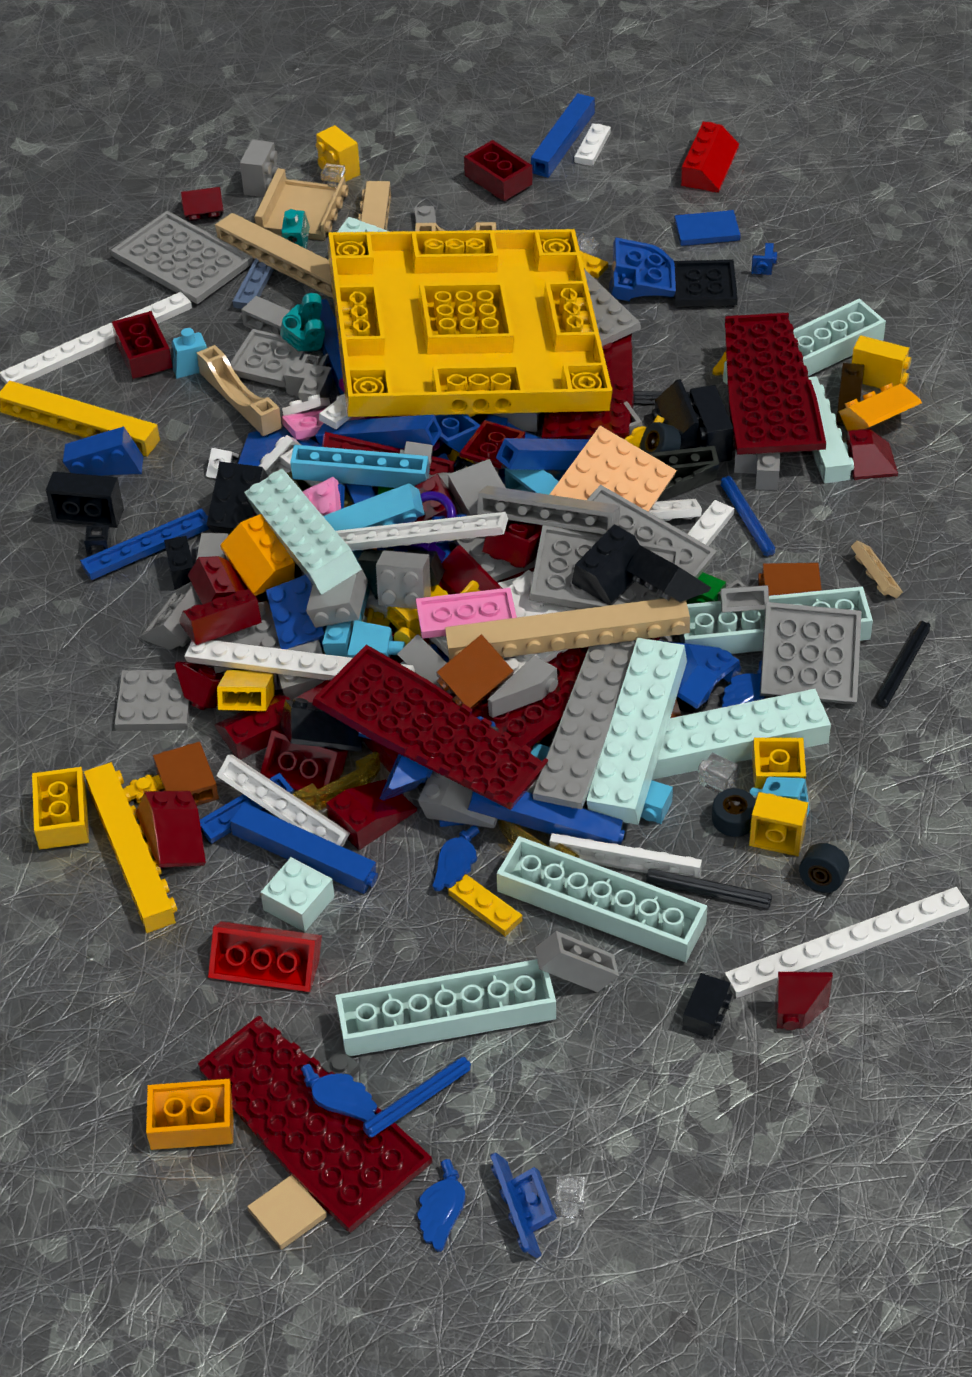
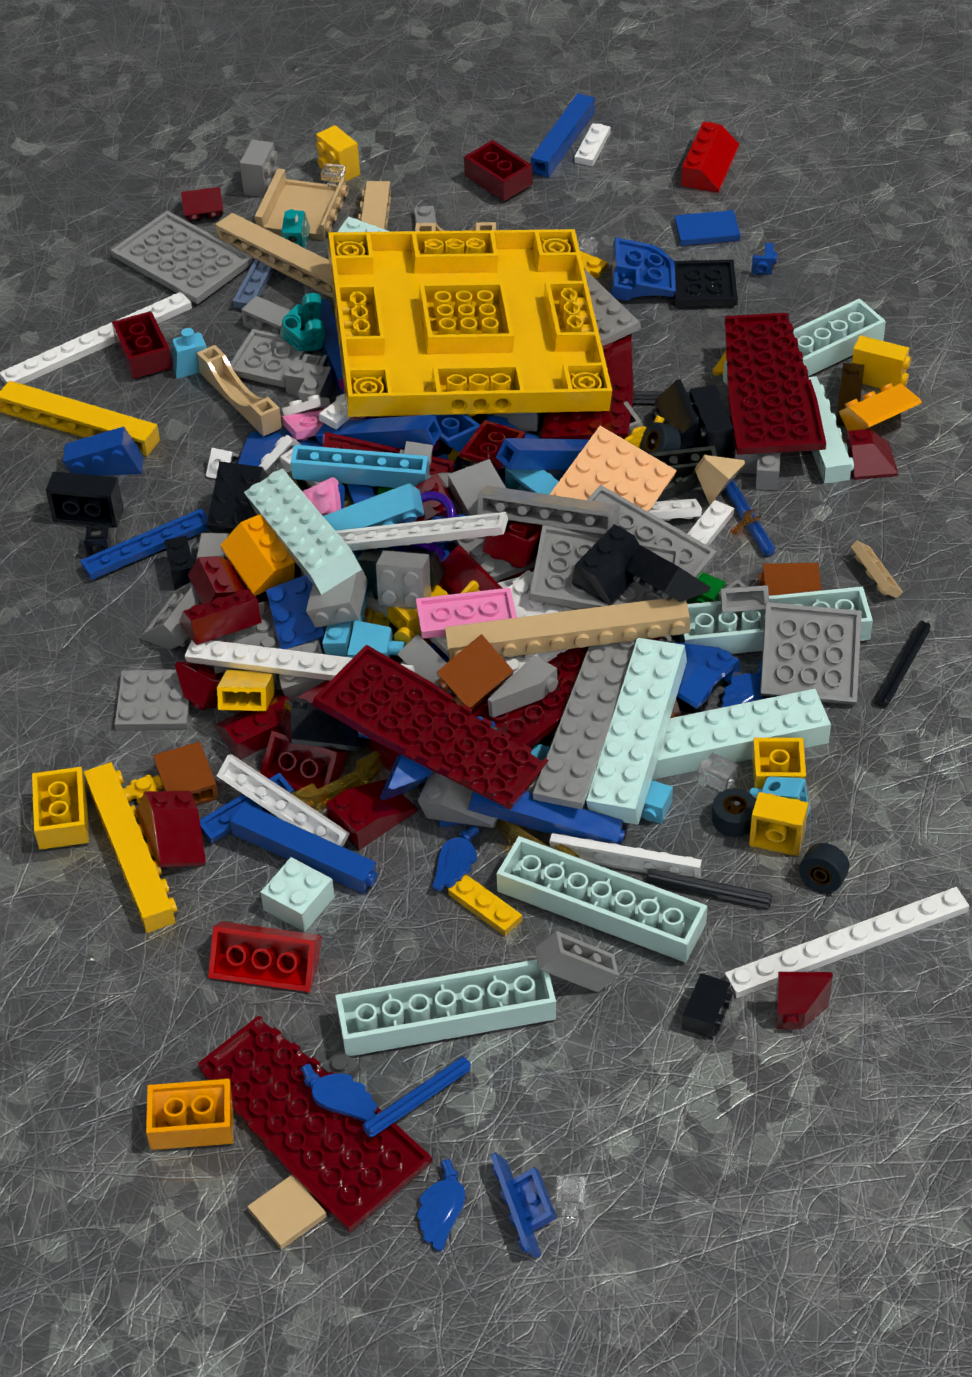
none -> tan slope [695,455,745,505]
none -> clear orange hand [731,509,761,534]

